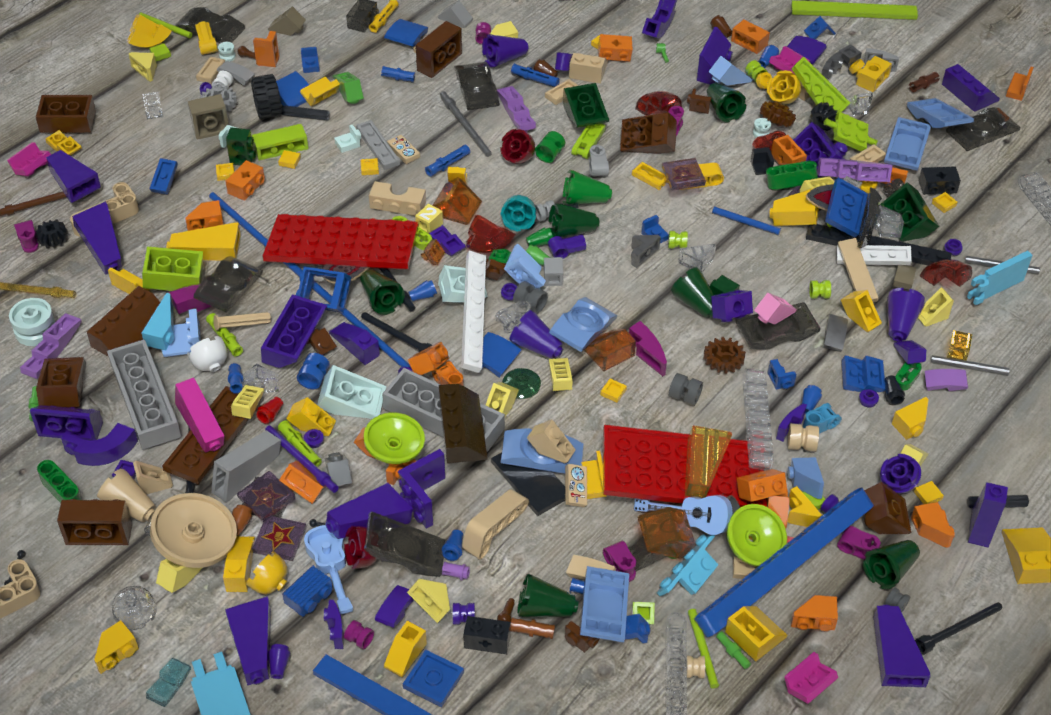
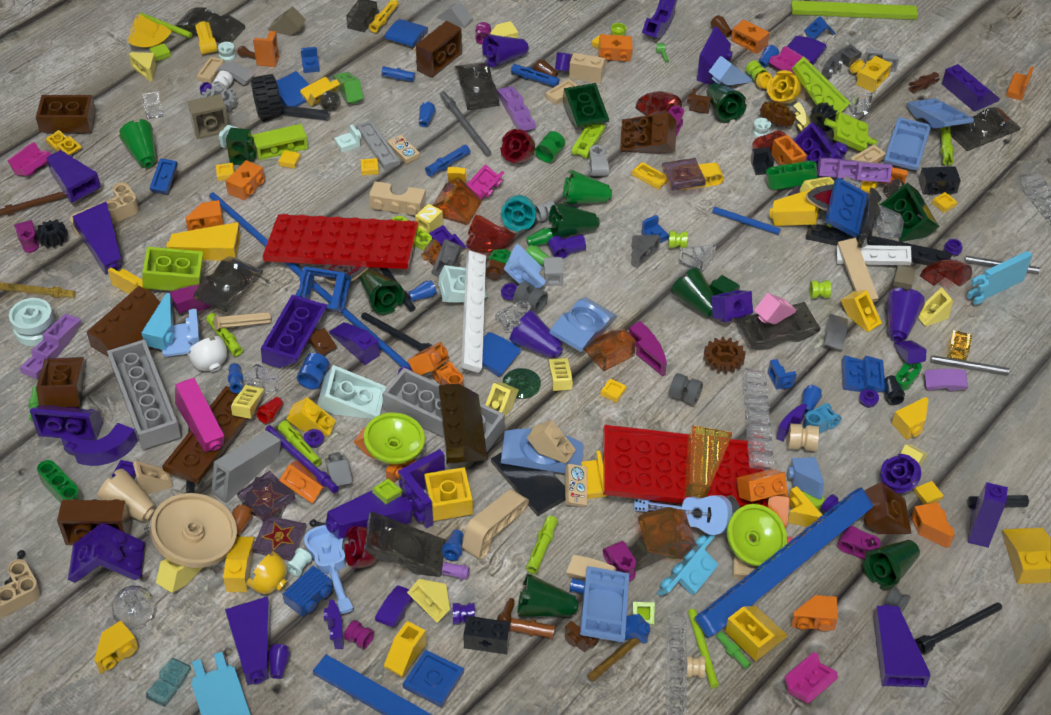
none -> dark purple bracket [68,522,145,583]
none -> green cone [119,119,156,168]
none -> light aqua bush [286,548,312,577]
none -> clear smoke piece [320,91,341,111]
none -> lime tile [372,478,402,504]
none -> blue cone [419,102,436,127]
none -> yellow brick [424,467,473,521]
none -> flat silver slope [431,239,462,276]
none -> dark pink bracket [464,164,504,201]
none -> lime pin [525,516,559,574]
none -> pearl gold bar [587,638,640,682]
none -> lime wheel [611,23,627,36]
none -> light yellow slope [793,102,811,132]
none -> lime pin [940,126,954,166]

